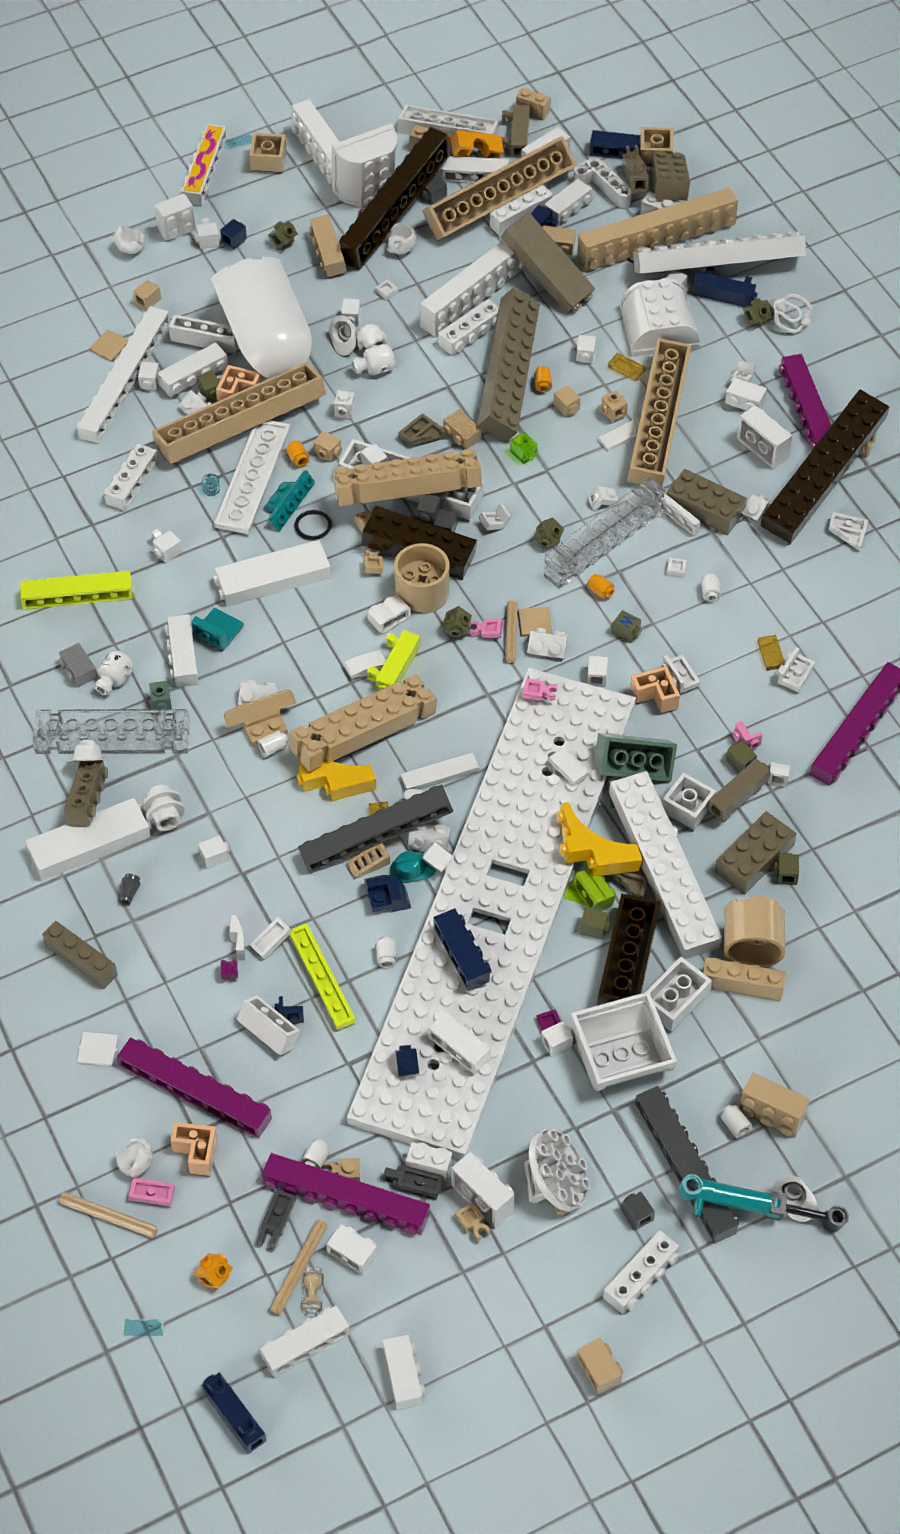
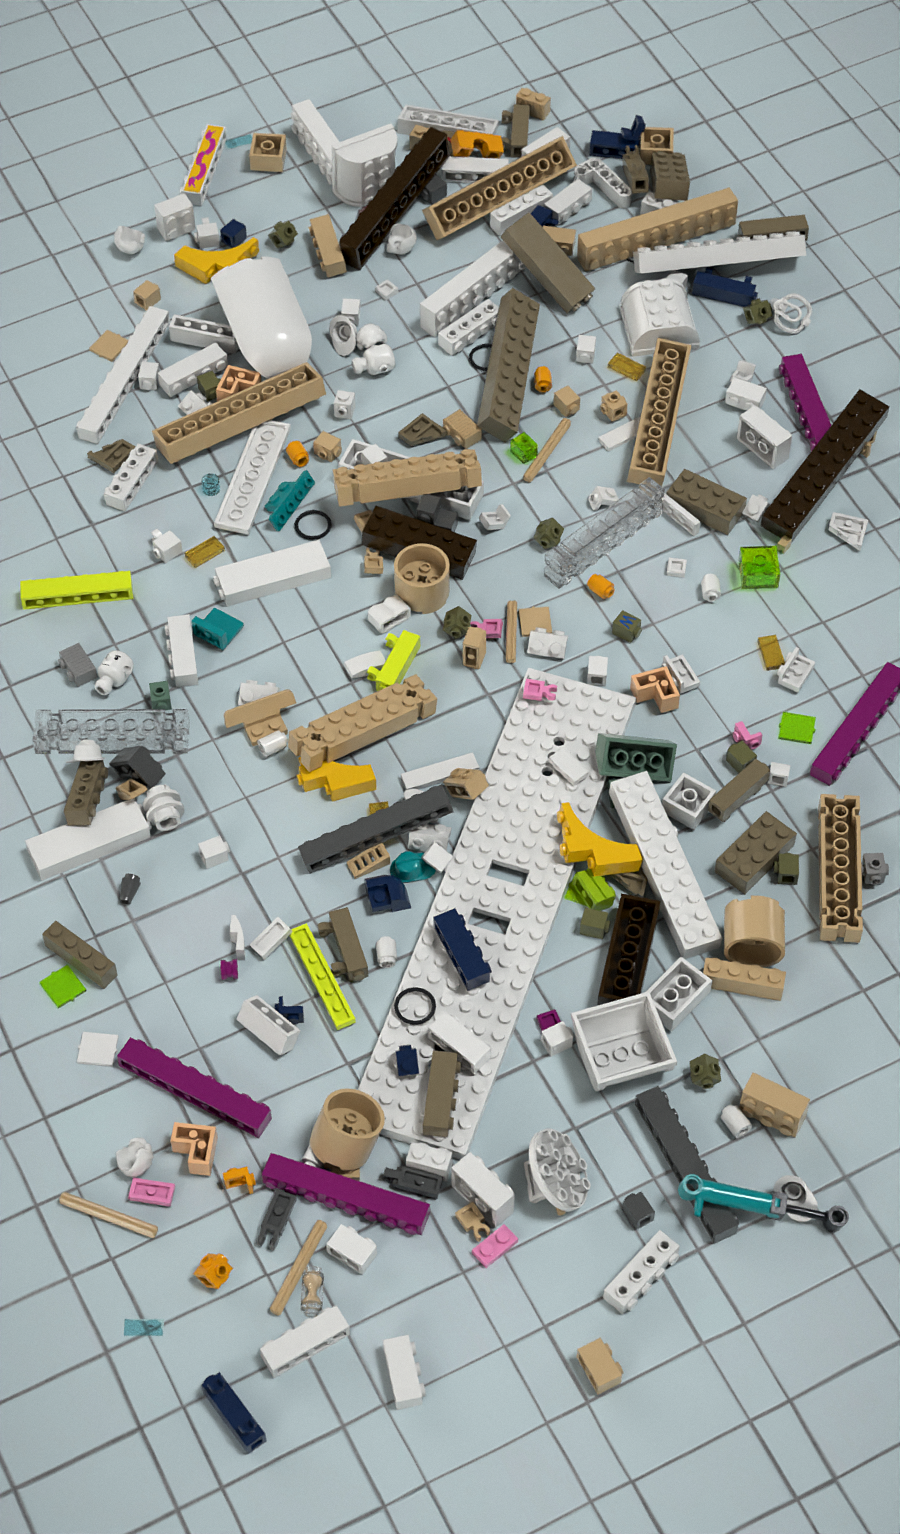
none -> clear neon green piece [39,965,87,1009]
none -> dark tan wing [87,439,136,473]
none -> dark grey brick [109,745,166,790]
none -> tan slope [115,779,147,800]
none -> yellow arch [174,237,259,284]
none -> clear yellow tile [184,536,225,568]
none -> light orange bracket [222,1166,256,1194]
none -> tan brick [310,1089,385,1170]
none -> dark tan brick [317,907,369,982]
none -> black piece [394,987,436,1025]
none -> dark tan brick [423,1051,461,1137]
none -> tan brick [443,768,489,800]
none -> tan brick [463,626,487,669]
none -> black piece [469,344,492,371]
none -> bright pink plate [472,1224,518,1268]
none -> tan axle [523,418,571,482]
none -> dark blue bracket [621,115,646,141]
none -> olive brick [689,1054,721,1089]
none -> dark tan brick [738,215,809,241]
none -> clear neon green brick [738,546,780,589]
none -> tan piece [776,535,792,554]
none -> clear neon green piece [778,712,816,744]
none -> tan brick [818,794,863,943]
none -> light grey brick [861,853,889,885]

